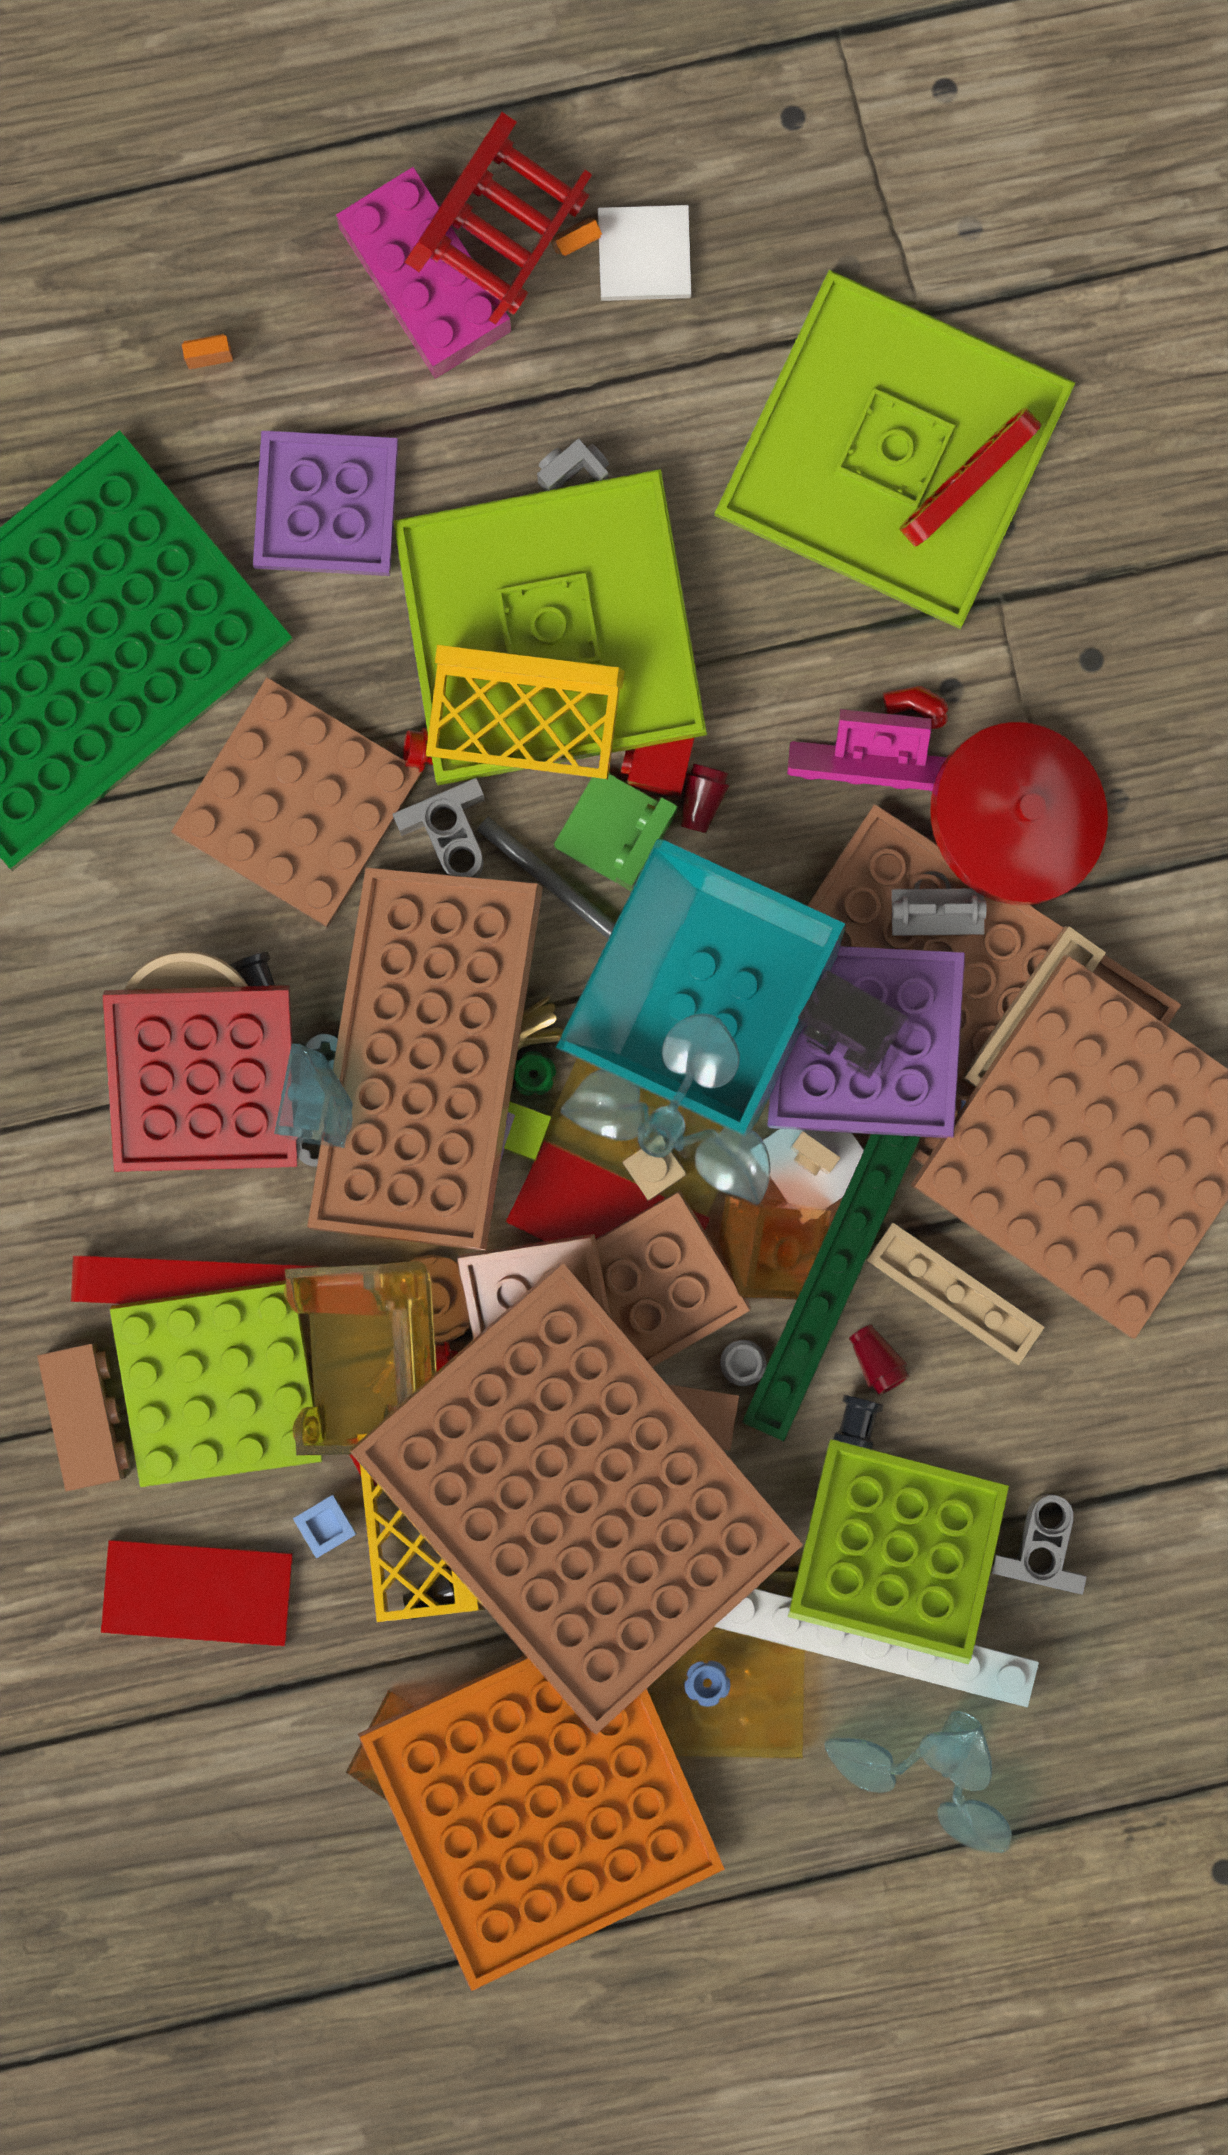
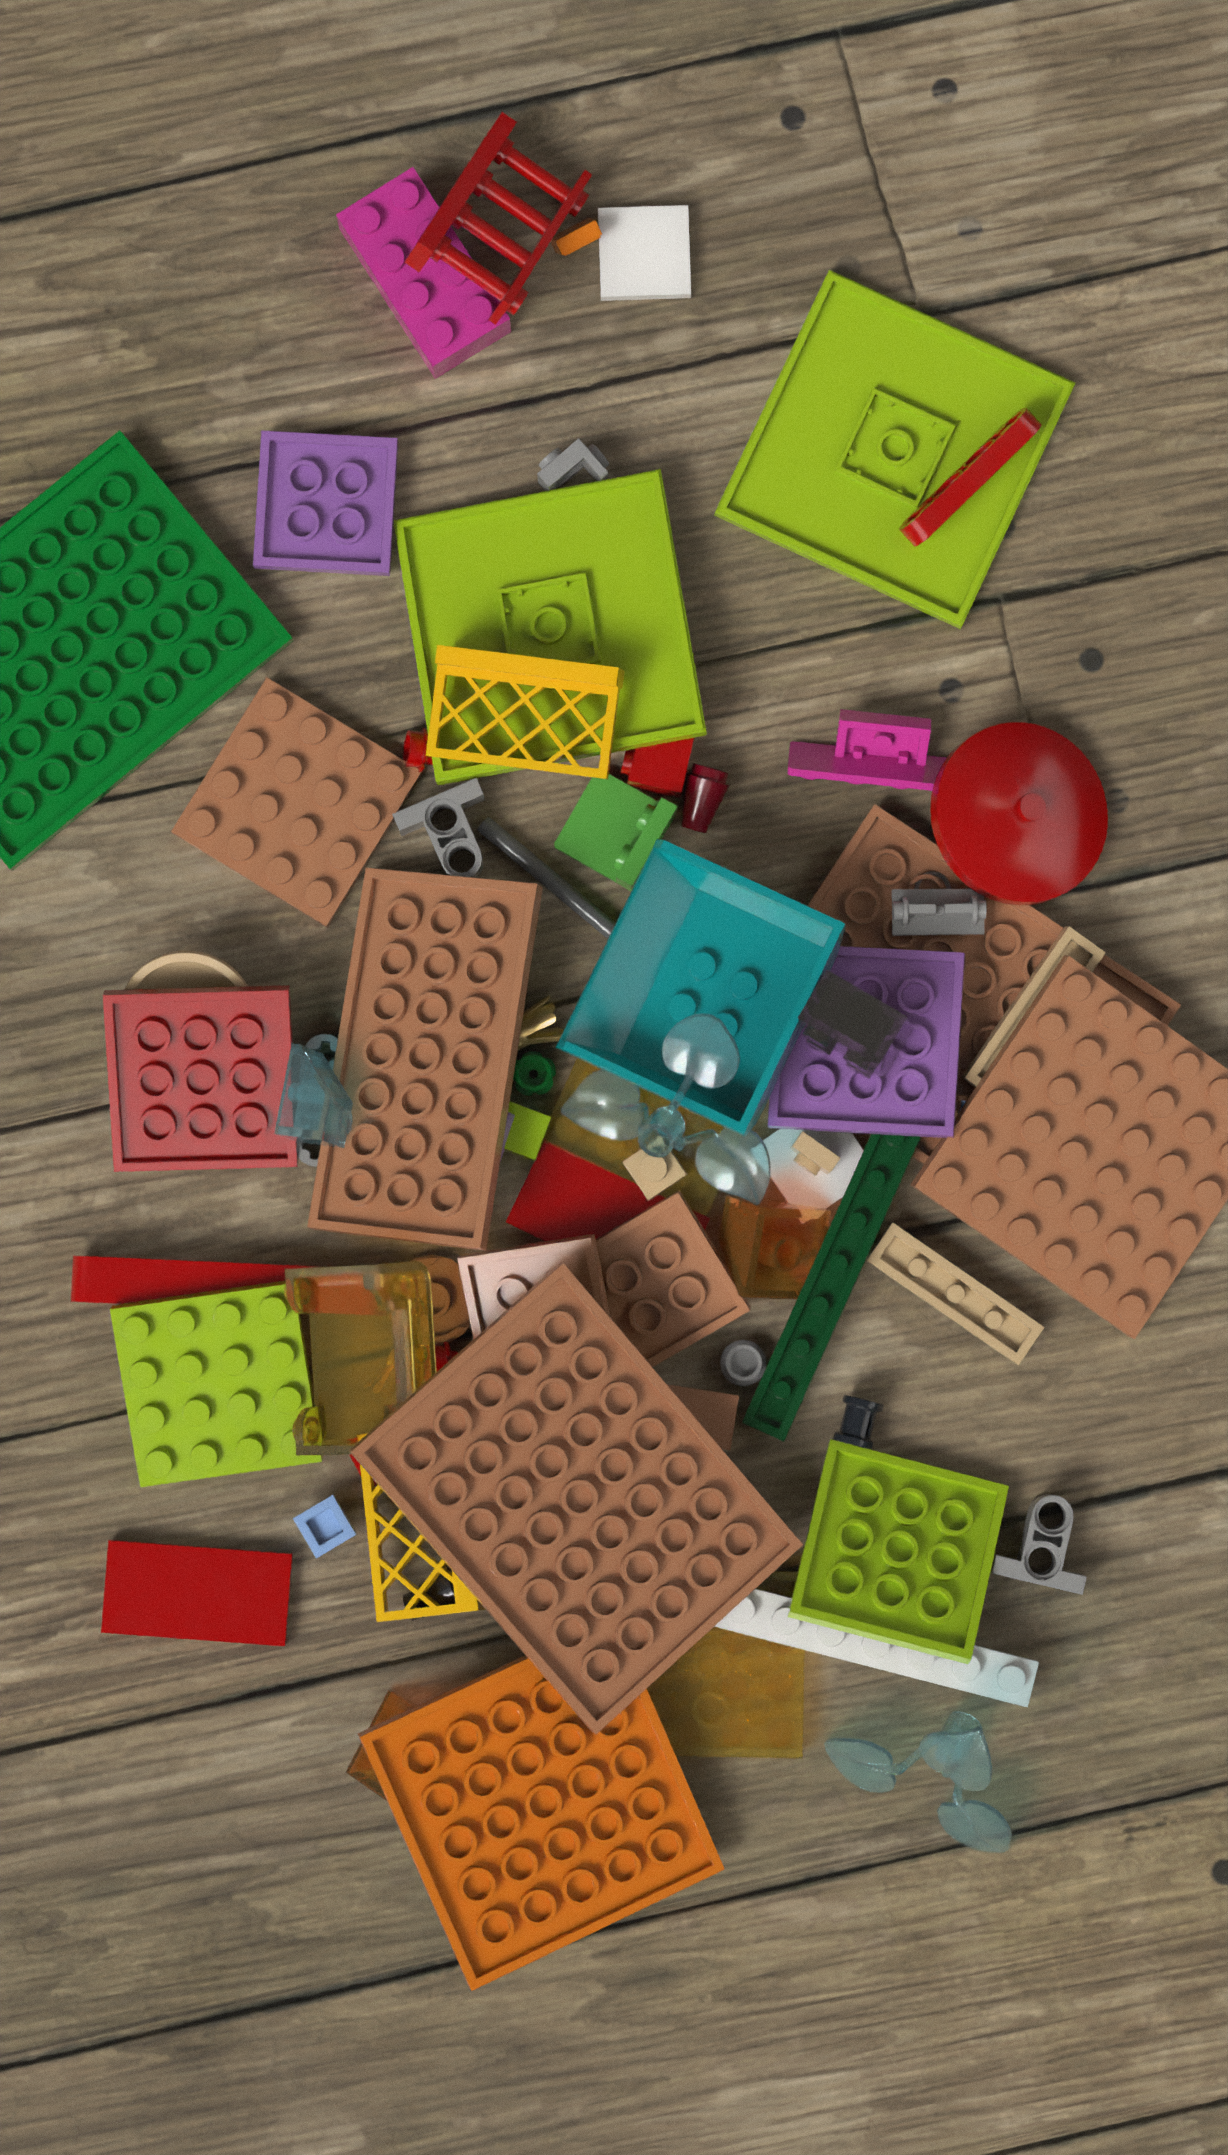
nougat brick [37,1344,130,1492] -> none
orange tile [182,334,233,369] -> none
black bush [230,952,275,986] -> none
medium blue plate [684,1660,730,1707] -> none
dark red cone [849,1324,910,1396] -> none
red arm [883,686,949,729] -> none

